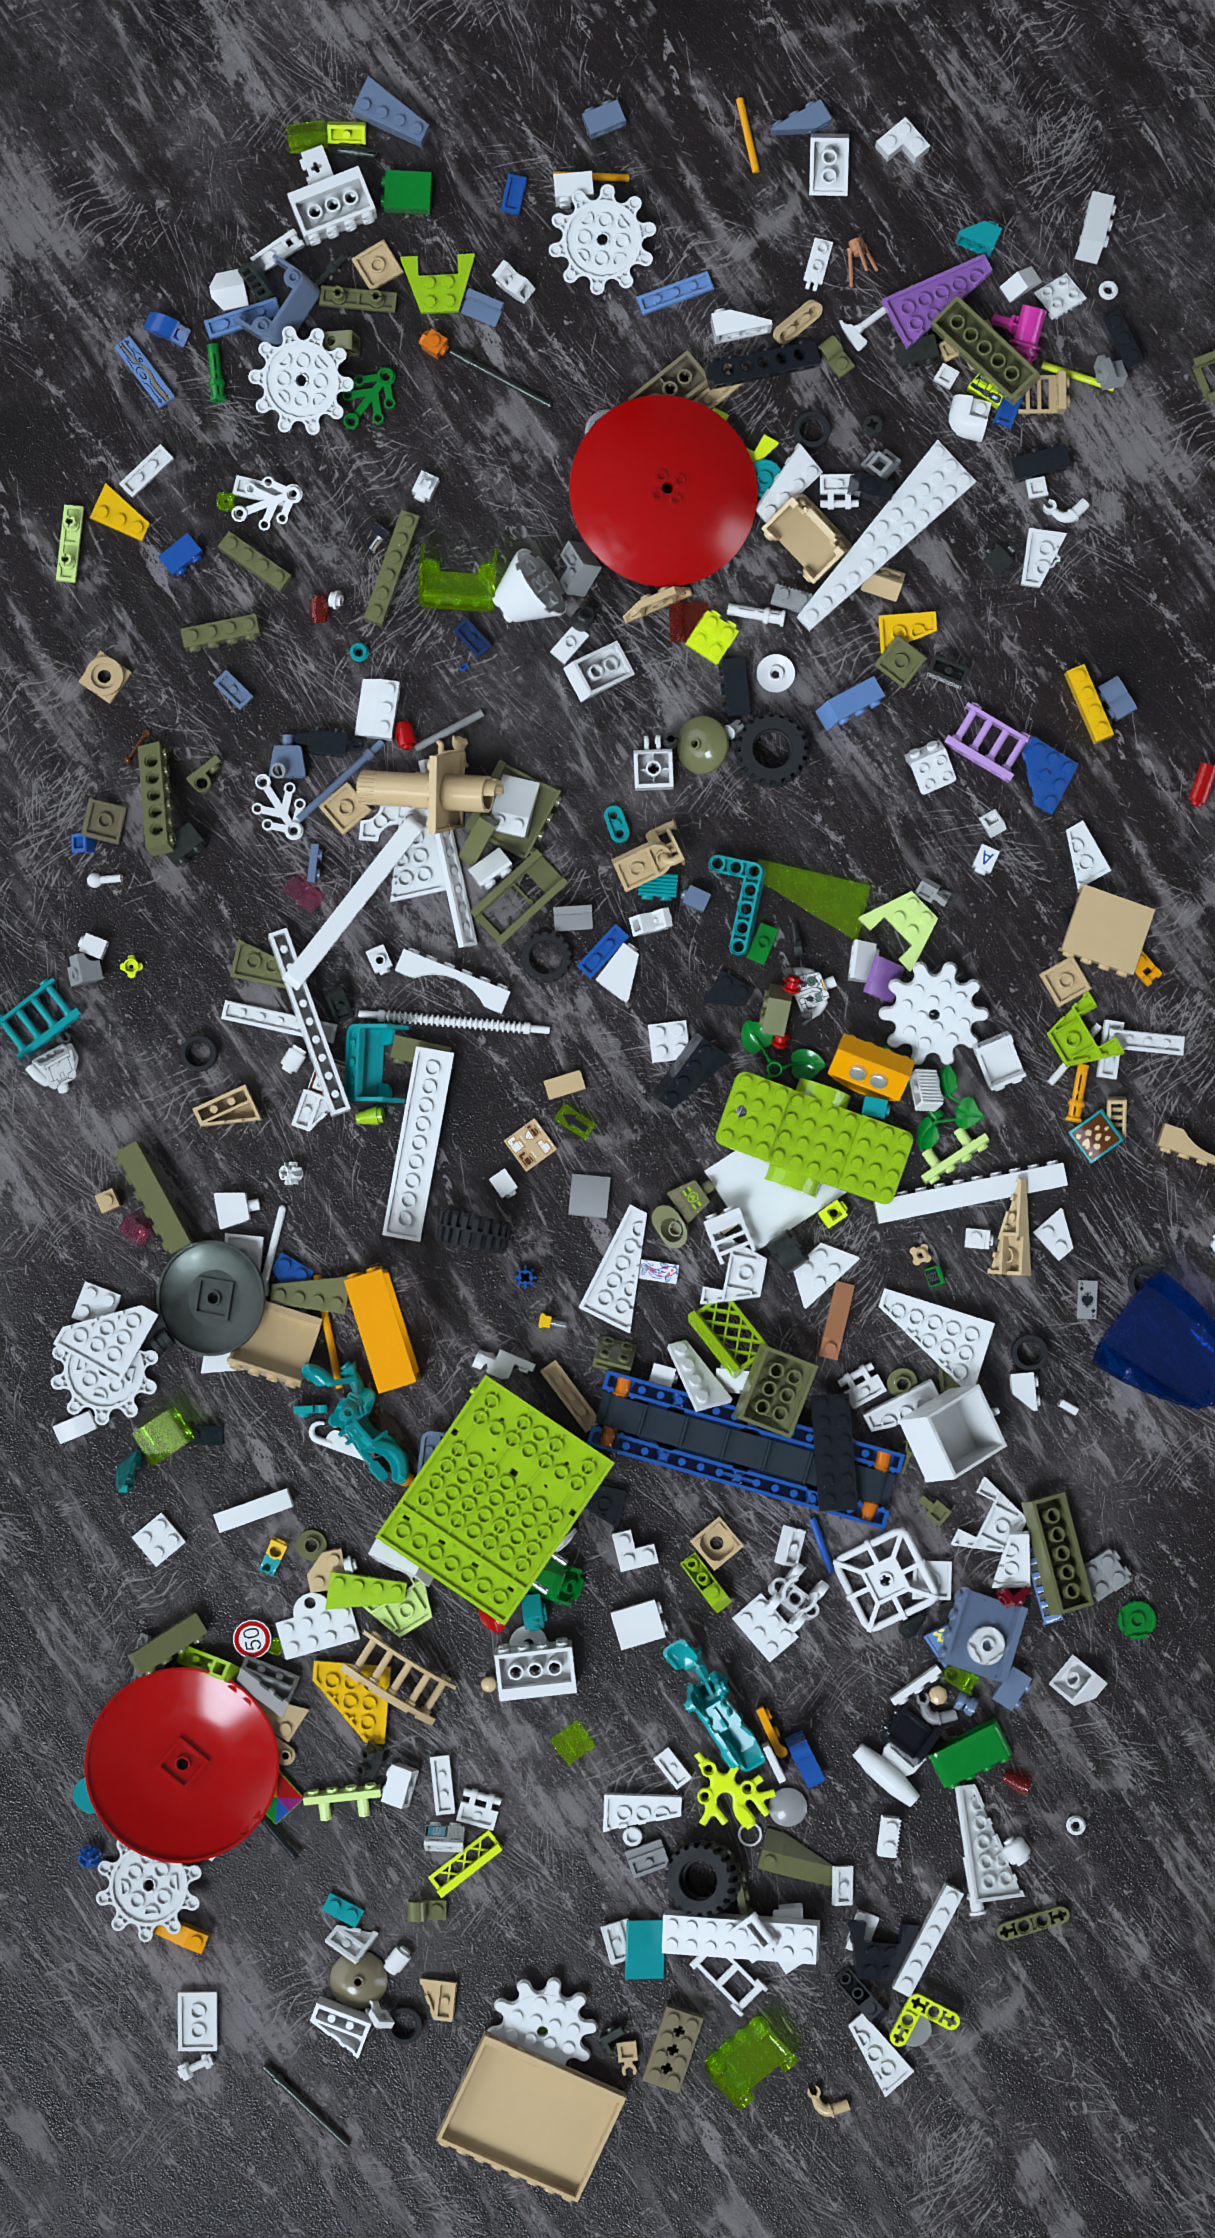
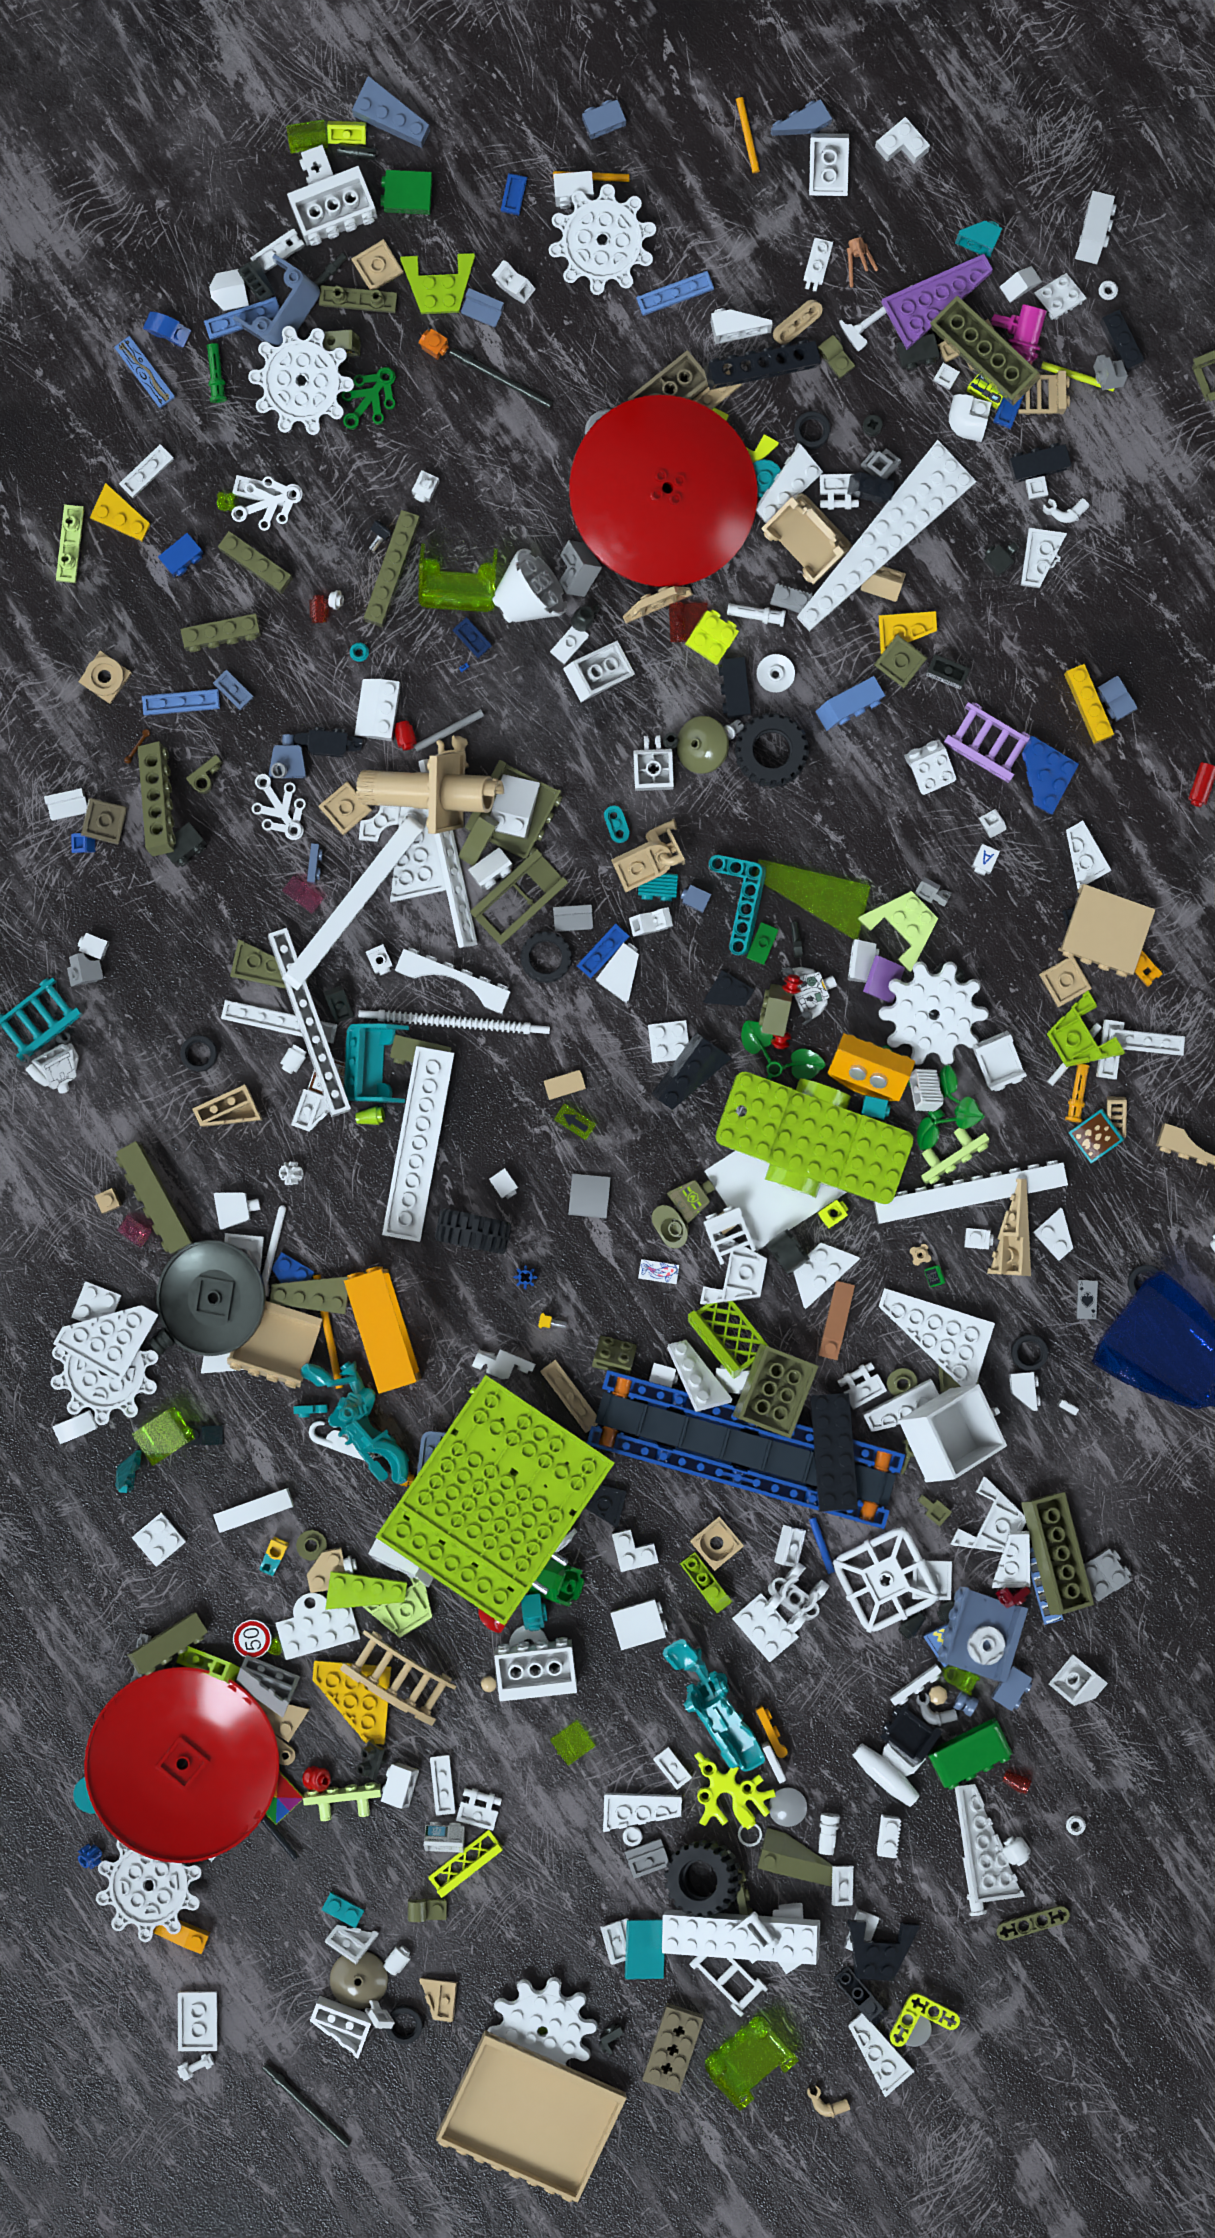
white bar [87,873,123,888] -> none
neon yellow plate [120,955,143,978] -> none
sand blue bar [296,739,385,822] -> none
tan tile [504,1118,557,1172] -> none
white wing [579,1205,647,1333] -> none
tan plate [617,2040,638,2076] -> none
blue beam [785,1730,826,1789] -> none
white brick [891,1882,964,1997] -> none
green tile [1117,1600,1156,1639] -> none
none -> white panel [44,788,87,821]
none -> medium blue tile [142,689,220,716]
none -> red piece [302,1766,331,1792]
none -> white axle [818,1813,840,1855]

